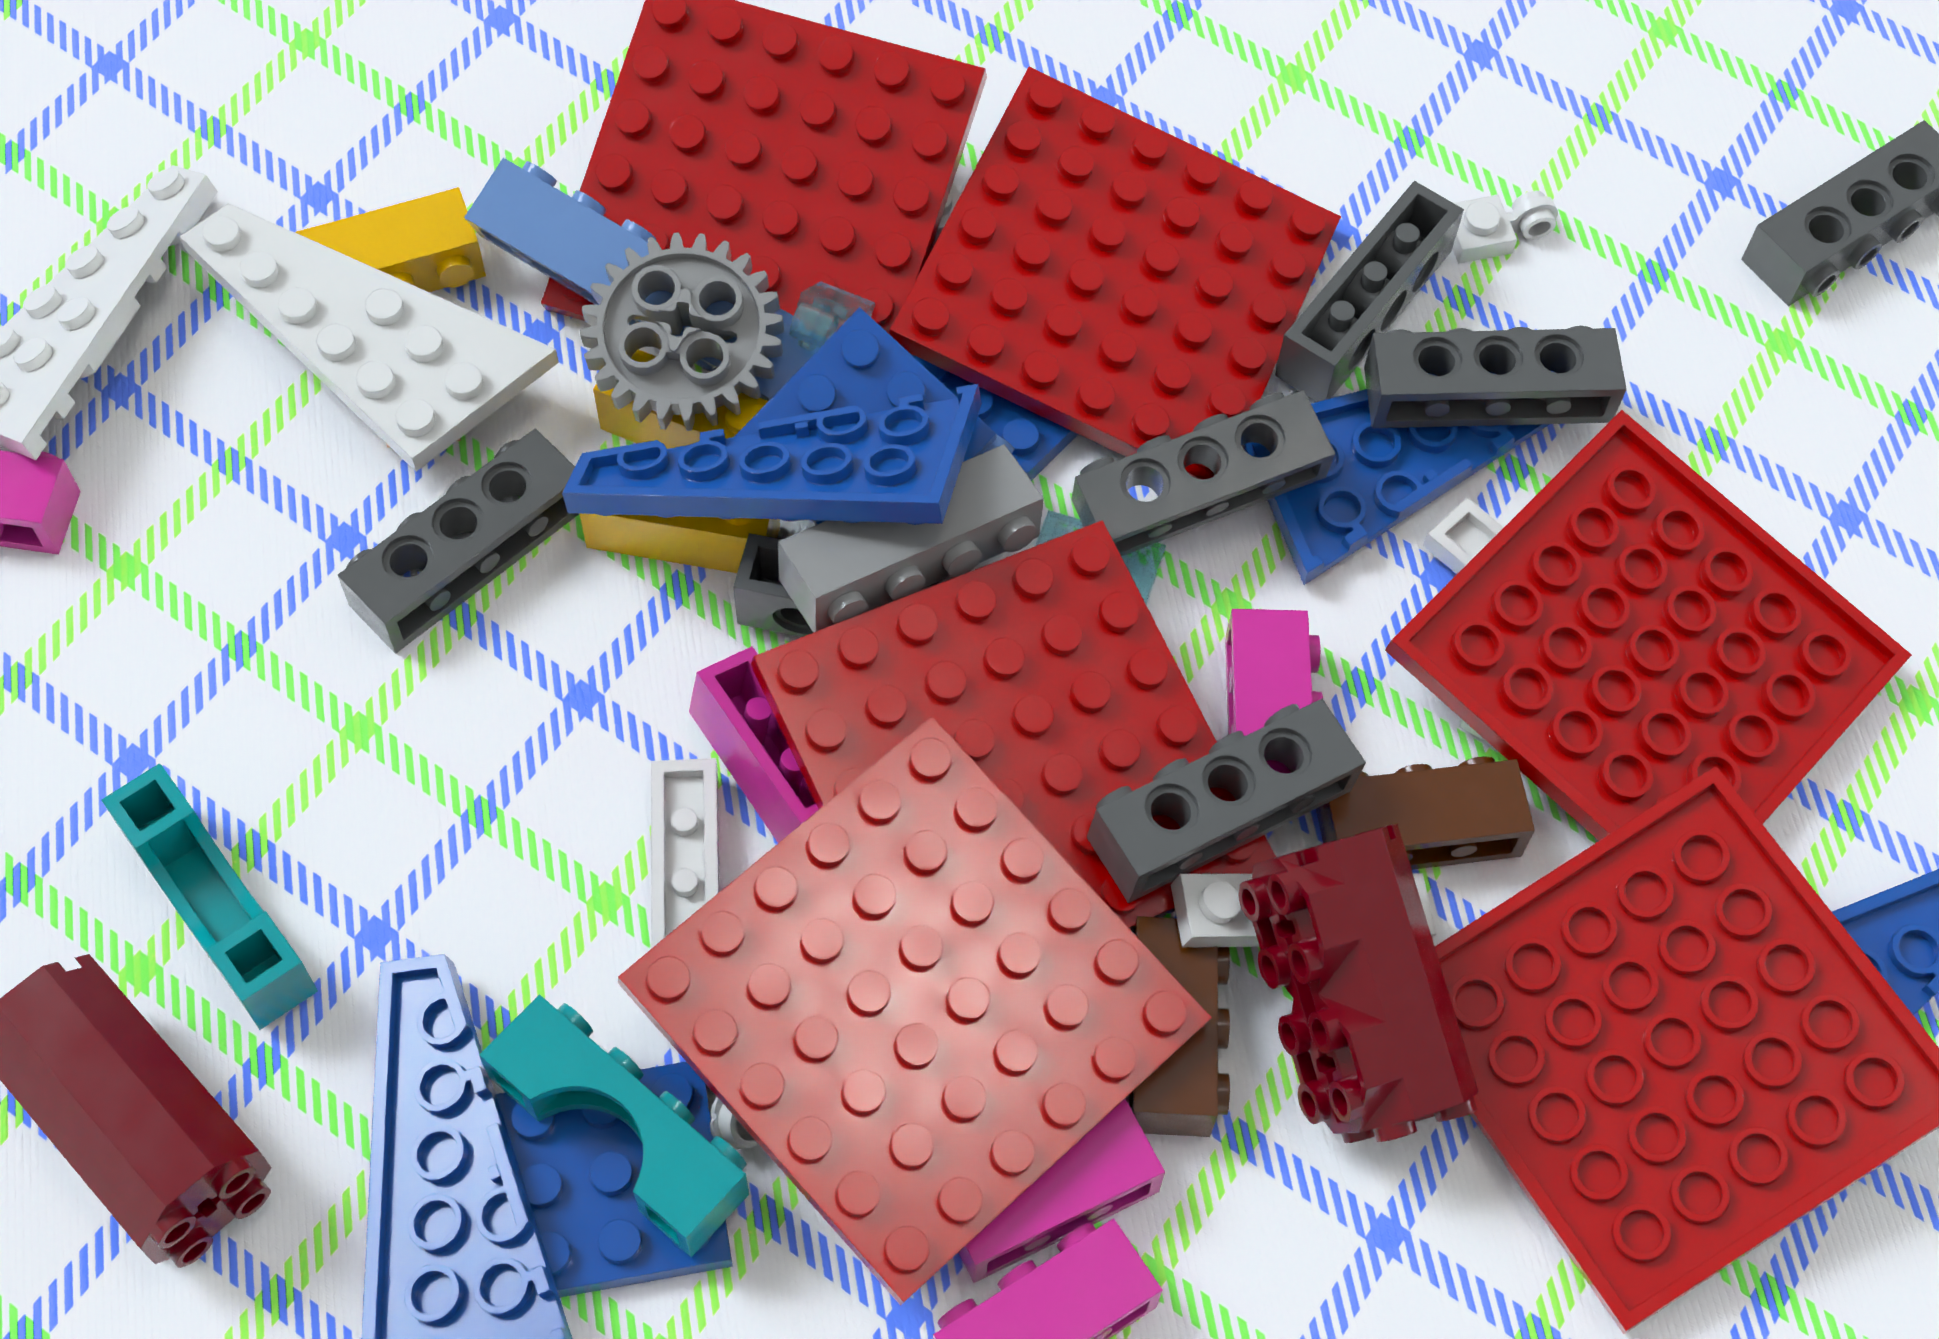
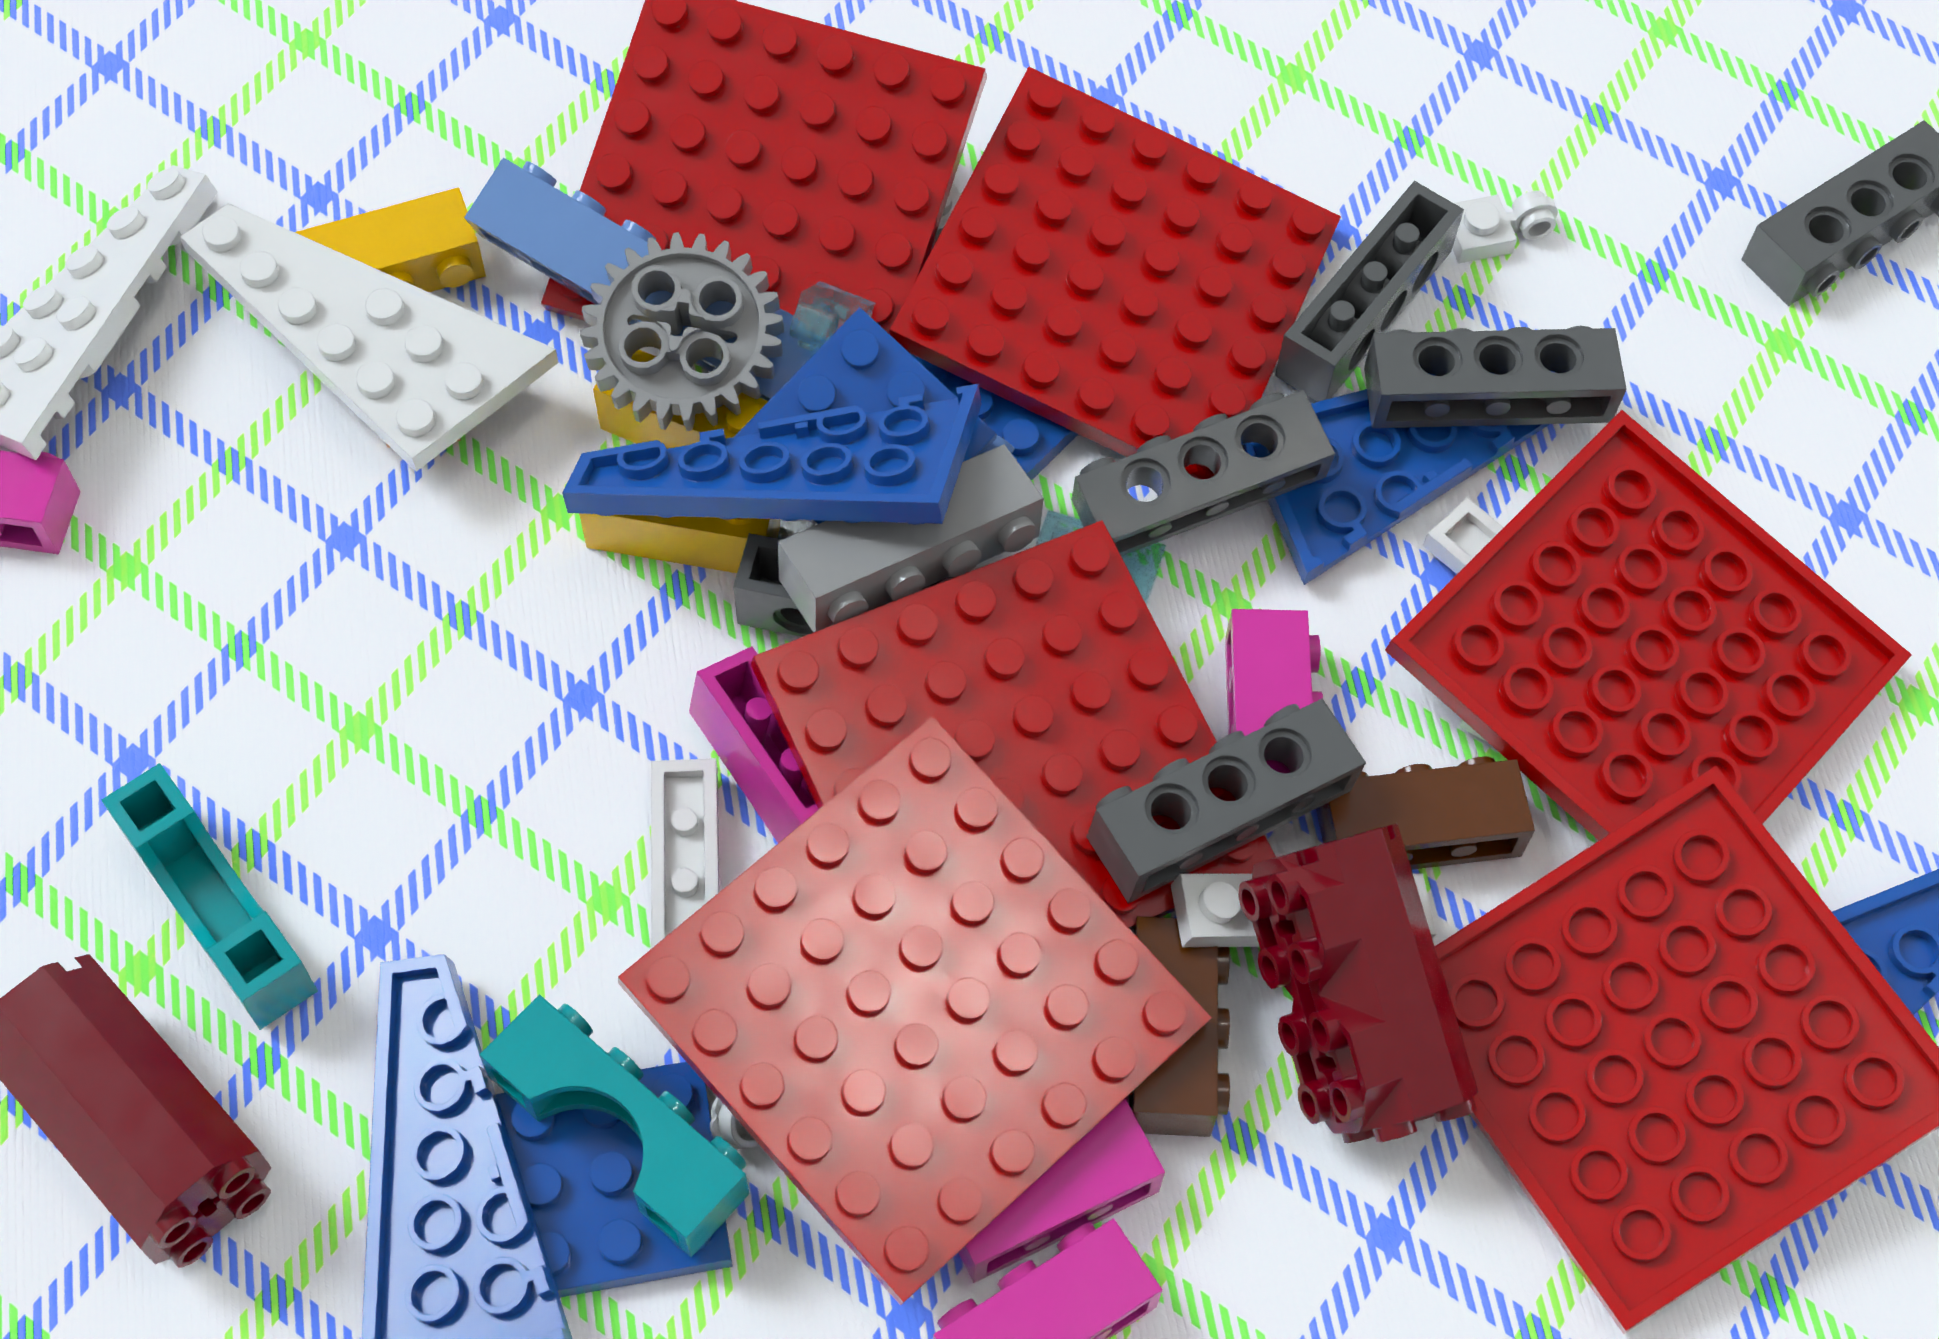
dark grey brick [337,428,579,654] -> none

